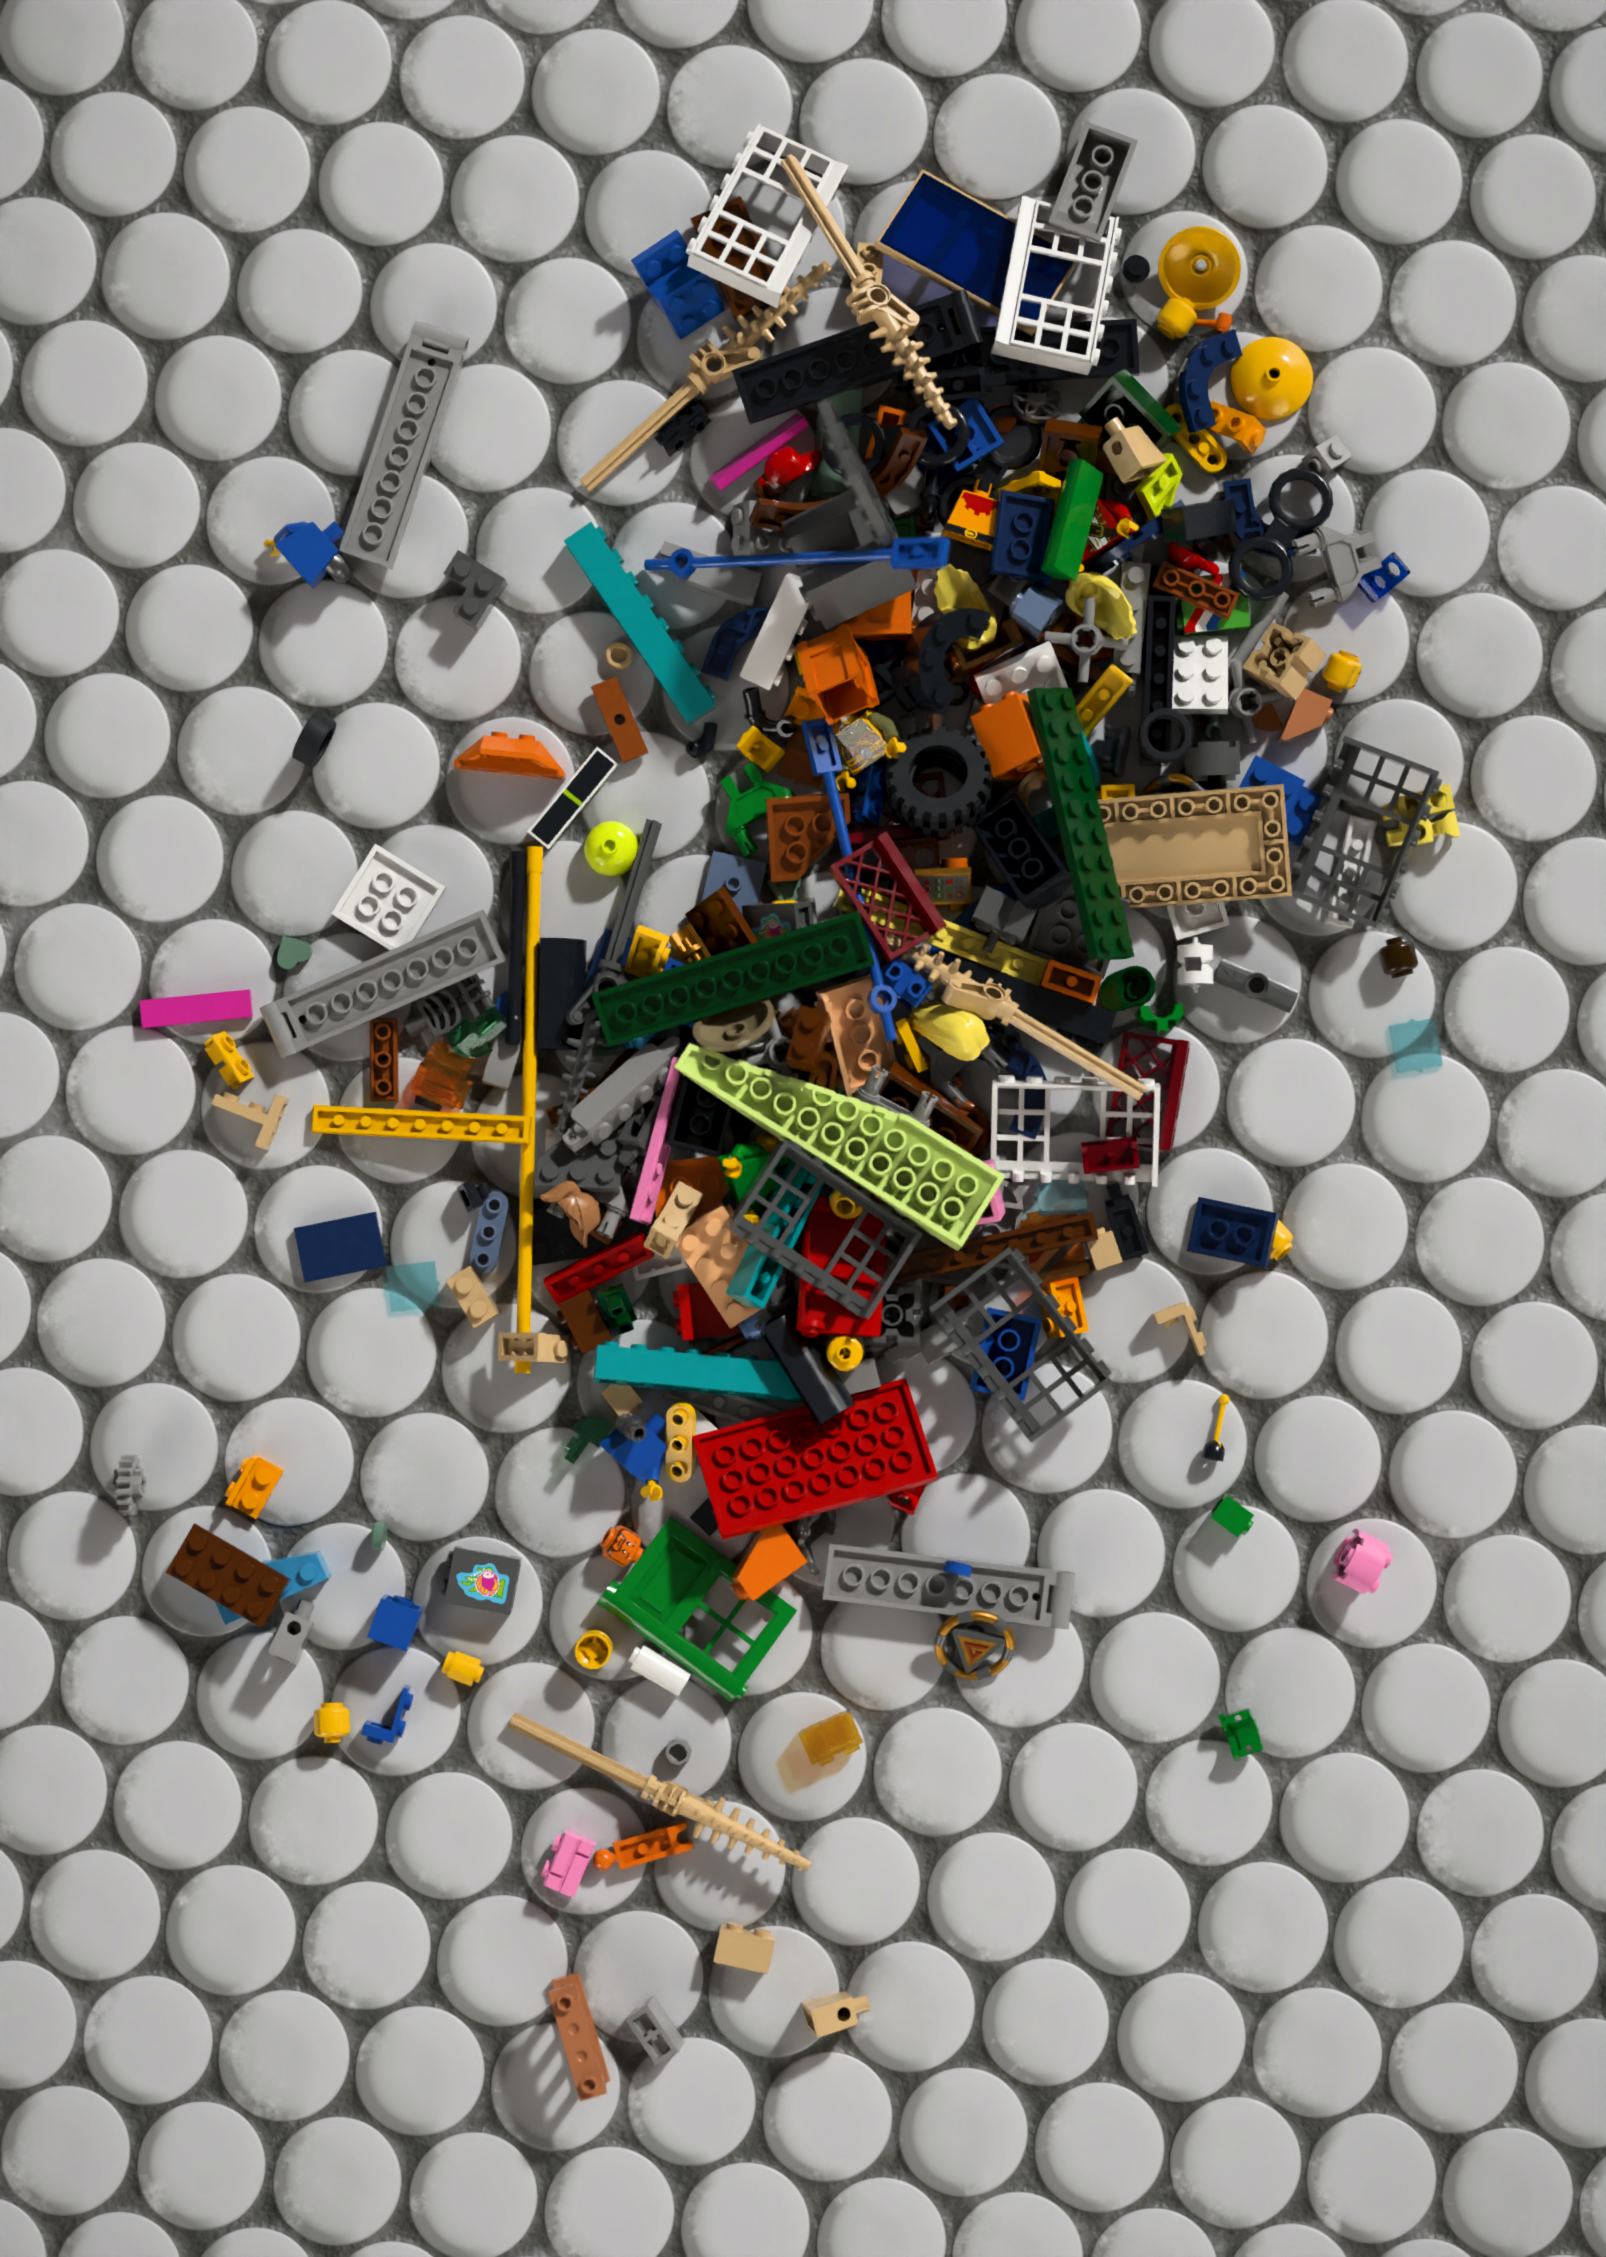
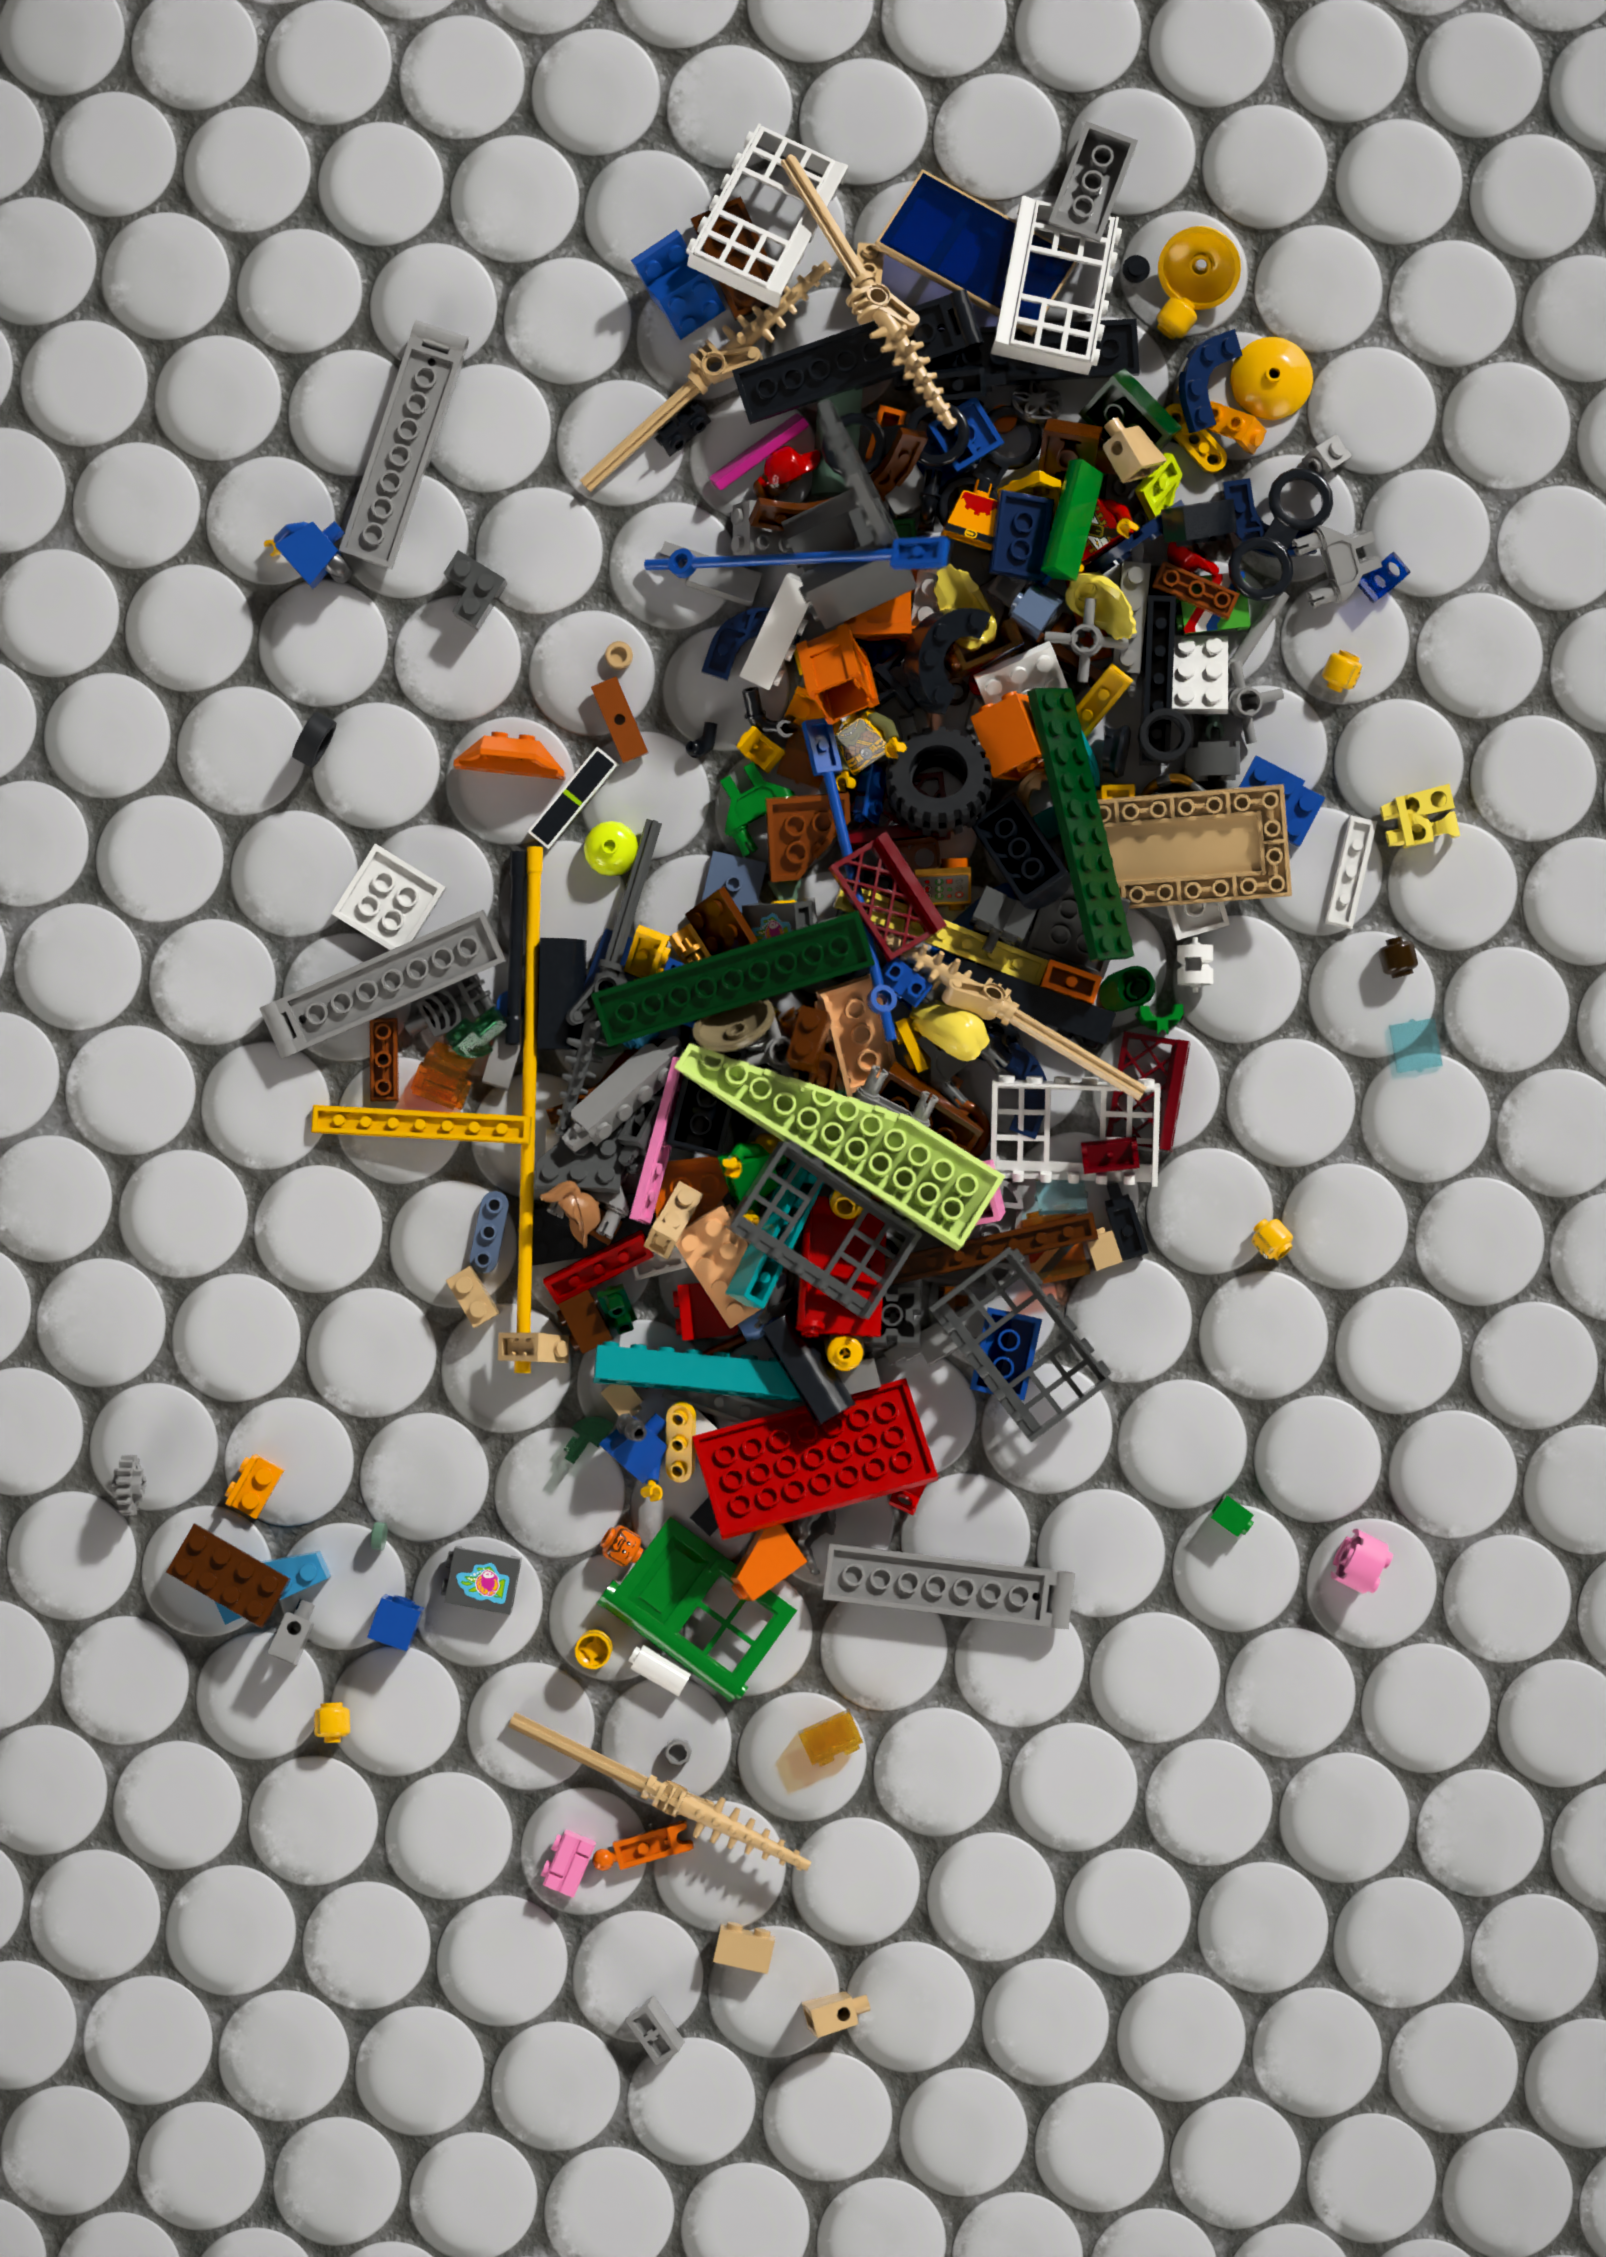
dark pink tile [139,989,253,1028] -> none
yellow hinge [204,1031,255,1090] -> none
tan bracket [212,1091,289,1150] -> none
sand green tile [277,936,312,970] -> none
dark blue tile [294,1212,387,1282] -> none
blue bracket [361,1685,414,1744] -> none
clear light blue piece [386,1261,440,1312] -> none
black piece [414,1093,443,1111] -> none
yellow brick [441,1651,485,1686] -> none
black tile [457,1179,491,1213] -> none
nougat fence [548,1972,610,2102] -> none
teal brick [564,522,717,726] -> none
piece [934,1610,1016,1680] -> none
blue tile [943,1560,972,1578] -> none
light orange bracket [1037,1277,1089,1339] -> none
tan bracket [1152,1302,1207,1356] -> none
dark blue tile [1187,1197,1279,1268] -> none
orange hand [1193,312,1232,332] -> none
hinge [1201,1394,1230,1462] -> none
dark grey piece [1213,958,1299,1013] -> none
green piece [1218,1708,1264,1762] -> none
tan brick [1242,622,1326,701] -> none
clear orange tile [1252,703,1284,732] -> none
nougat slope [1278,688,1334,744] -> none
dark grey window [1291,736,1442,929] -> none

